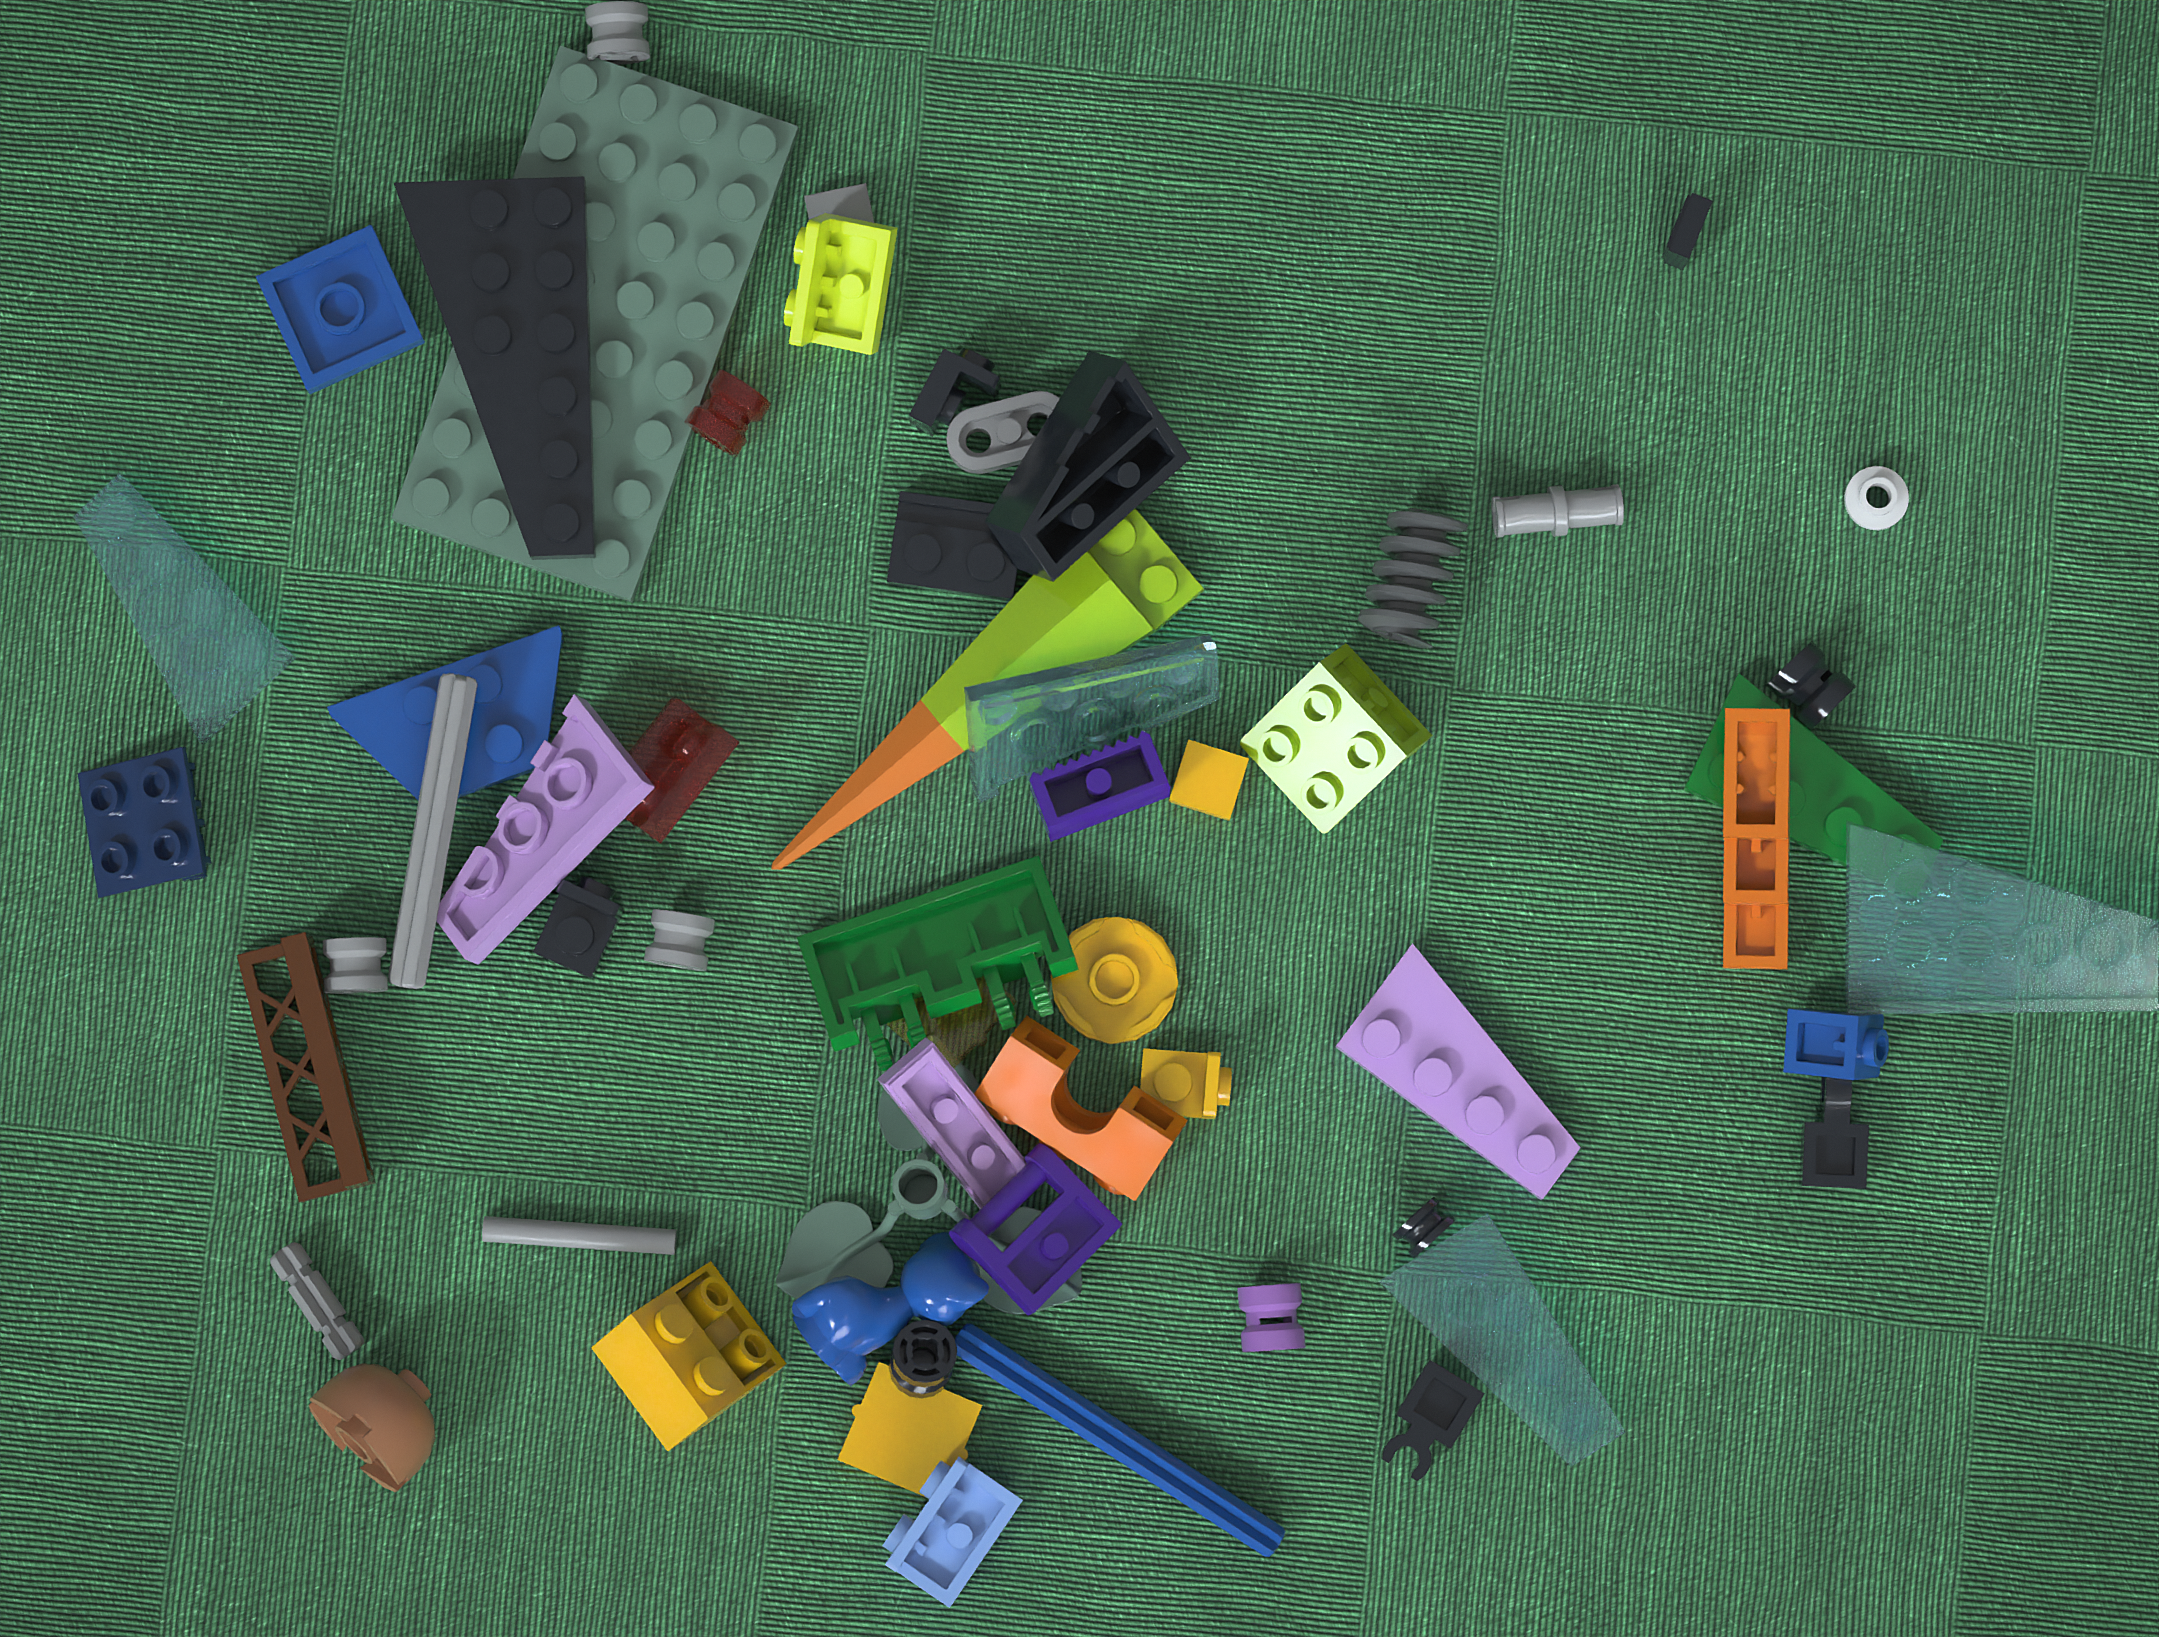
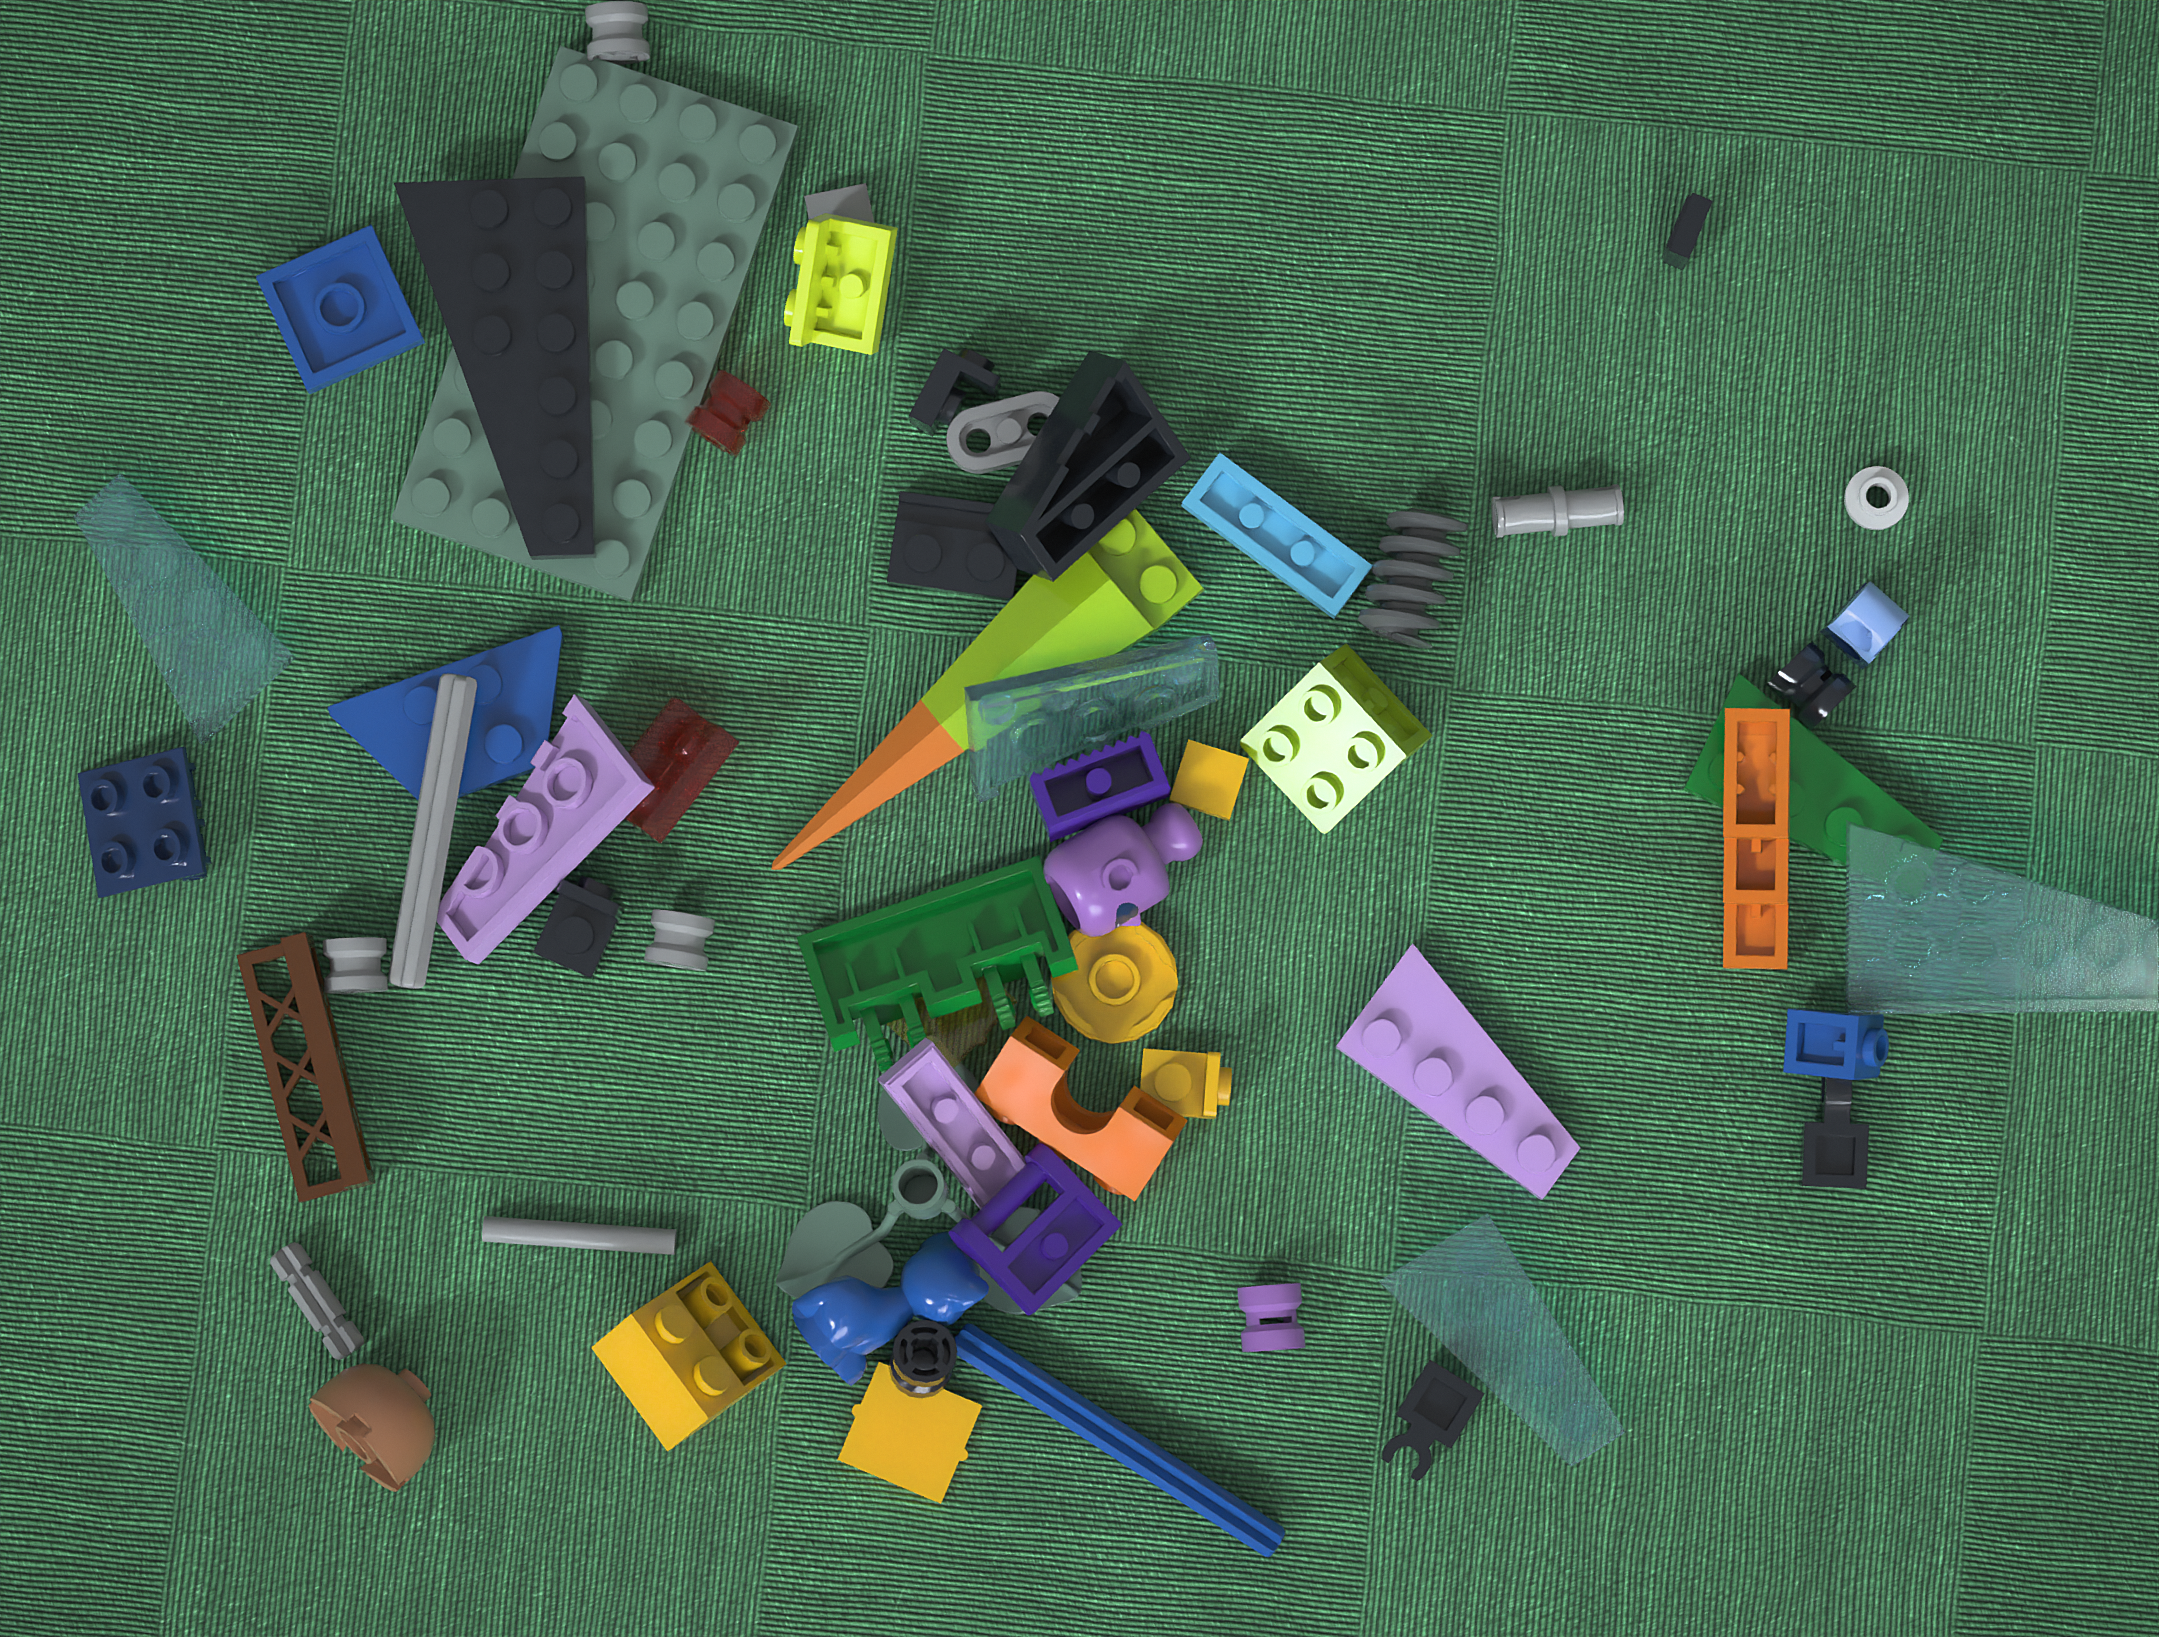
light blue bracket [882,1456,1023,1608] -> none
black bush [1392,1196,1456,1258] -> none
none -> medium lavender piece [1043,803,1203,937]
none -> medium azure plate [1181,453,1373,619]
none -> light blue leg [1820,581,1909,670]

